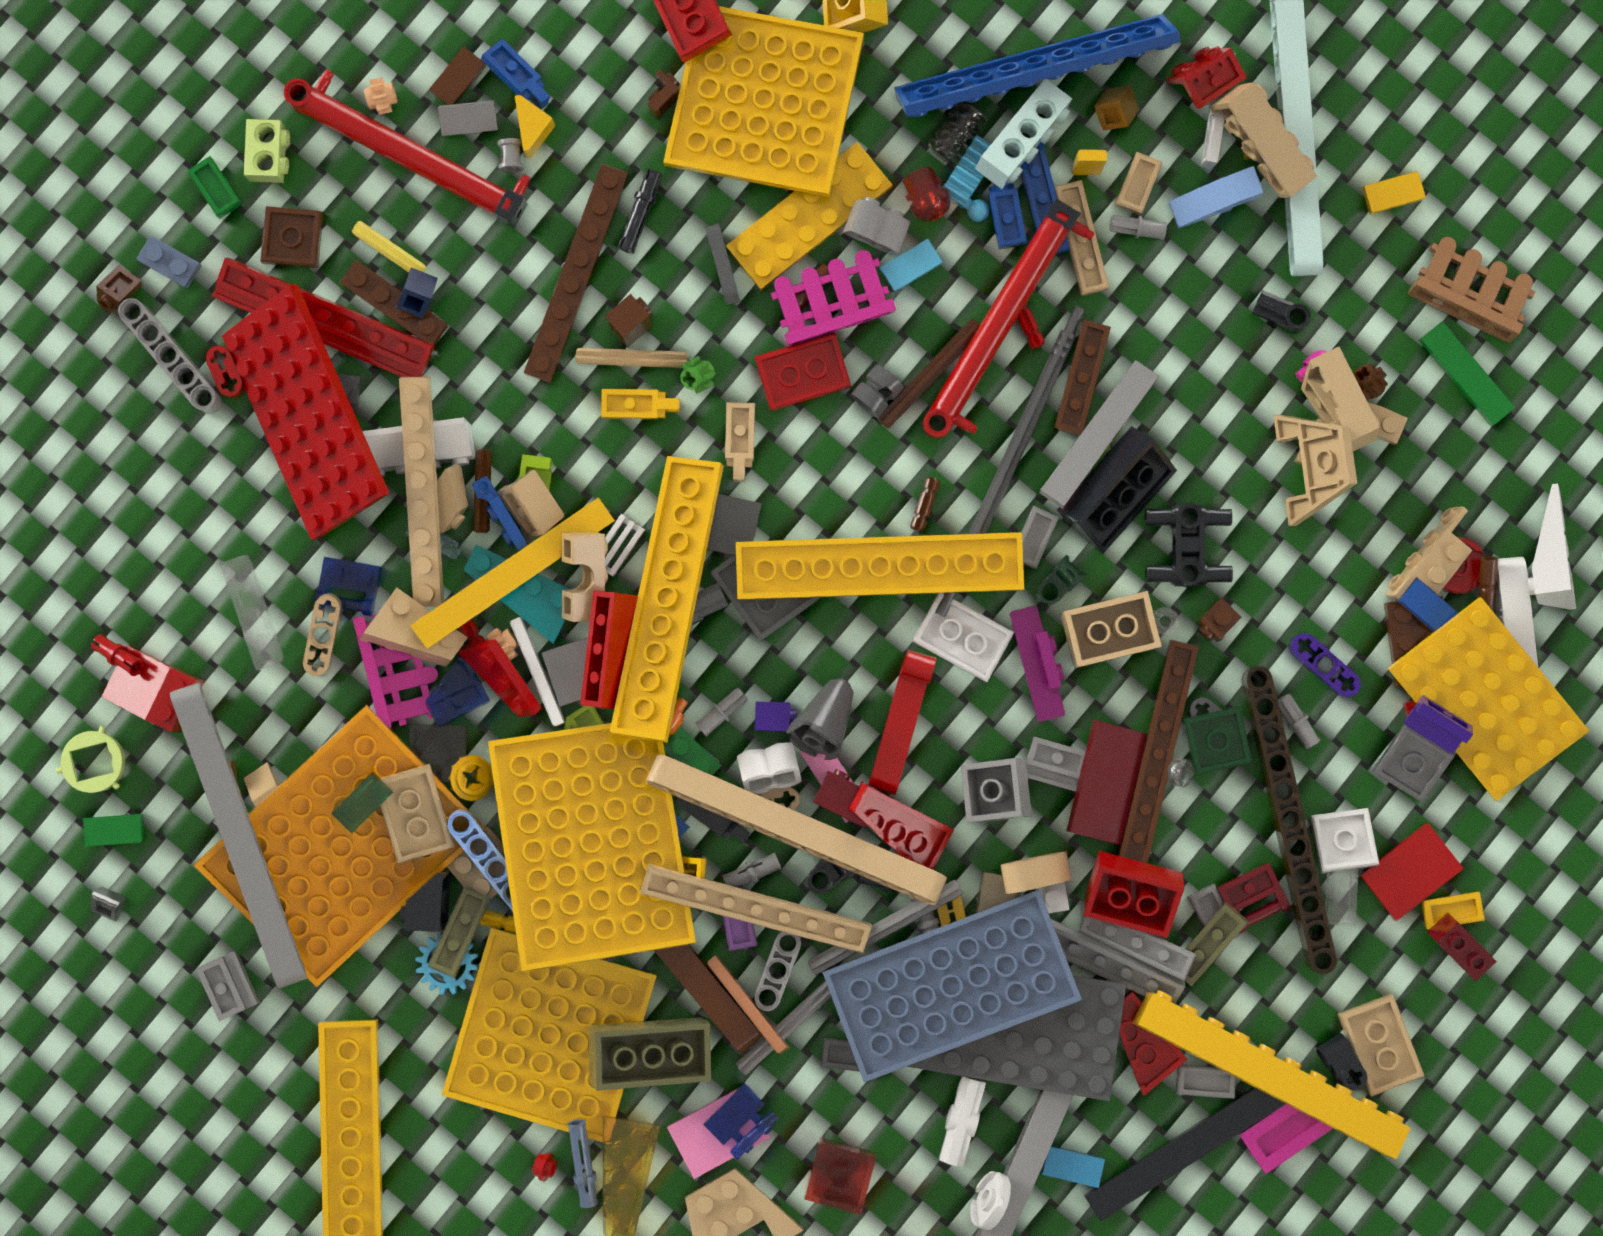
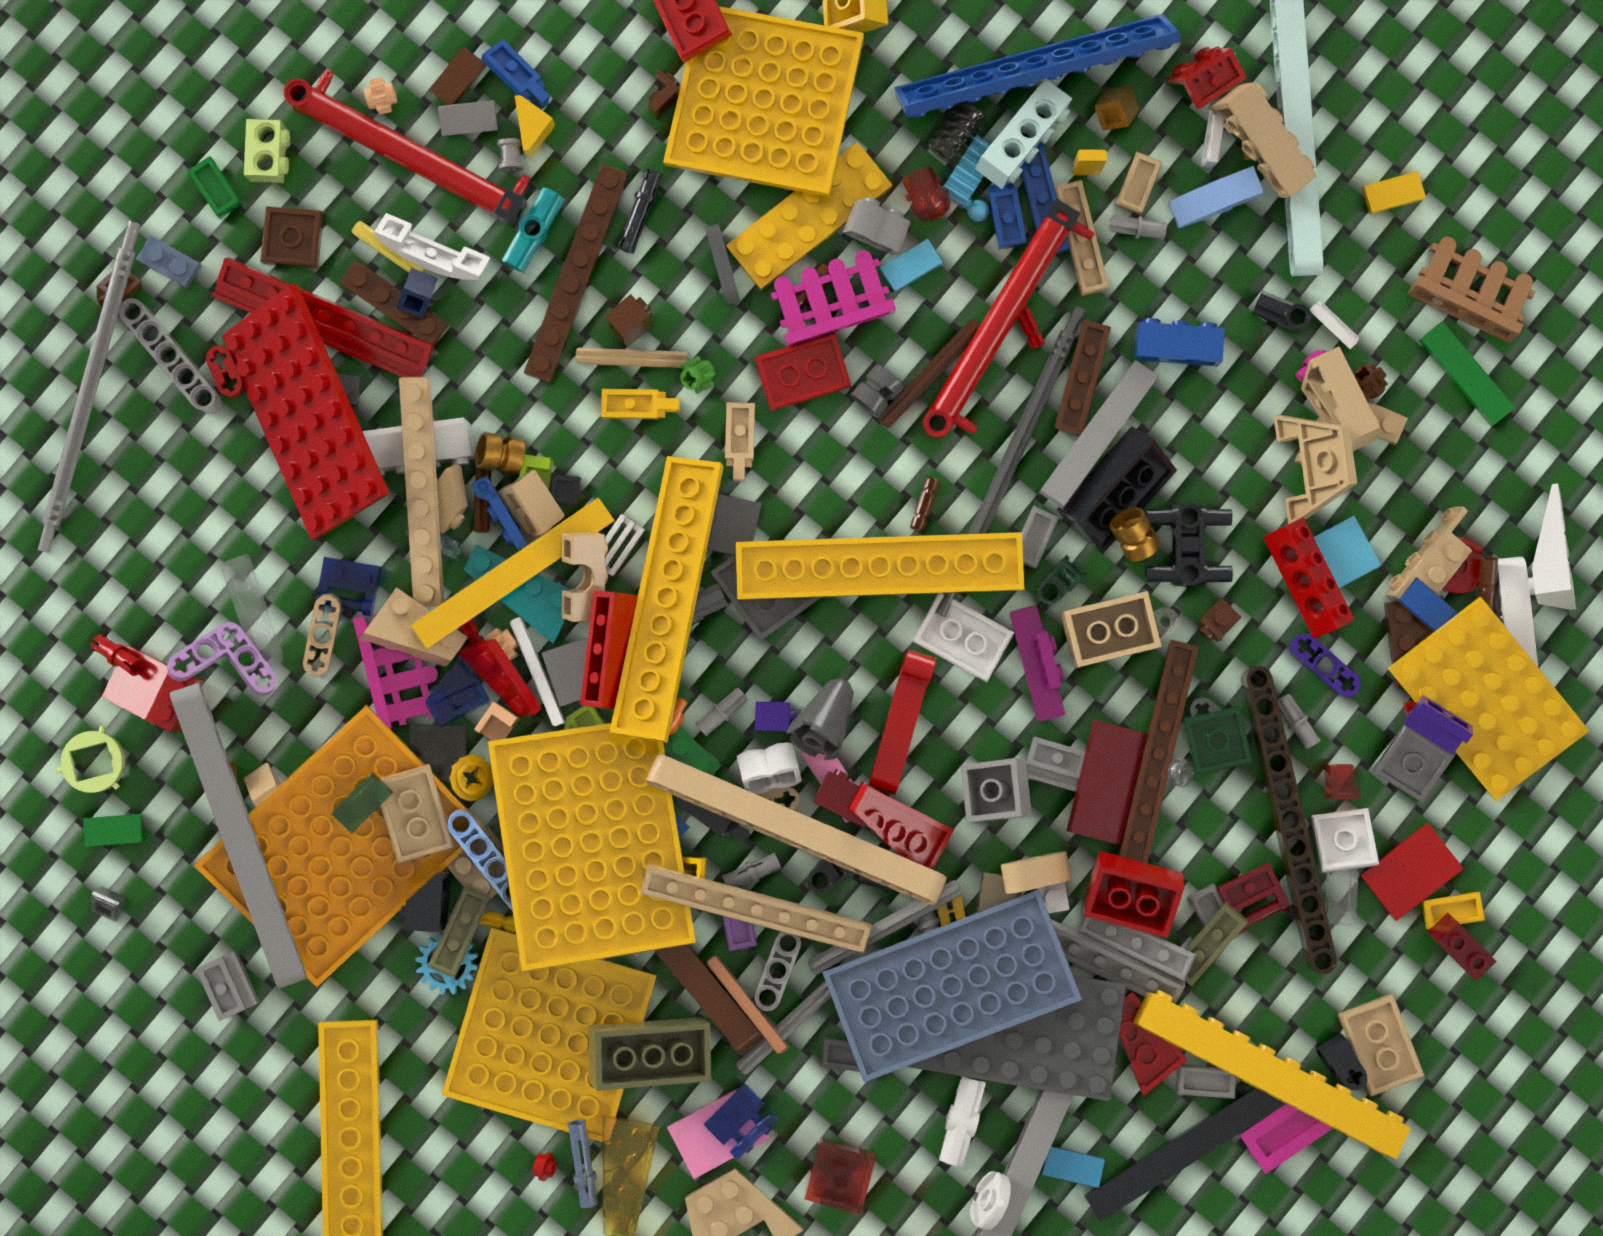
none -> light grey axle [38,221,140,553]
none -> lavender beam [167,622,277,696]
none -> white slope [374,213,490,280]
none -> light nougat panel [474,701,520,741]
none -> pearl gold wheel [475,431,525,475]
none -> teal piece [502,187,565,273]
none -> black tile [550,474,581,506]
none -> pearl gold wheel [1110,507,1160,562]
none -> blue brick [1134,318,1225,367]
none -> red brick [1263,517,1355,639]
none -> white tile [1310,300,1359,349]
none -> medium azure tile [1314,516,1381,588]
none -> clear red panel [1324,764,1361,799]

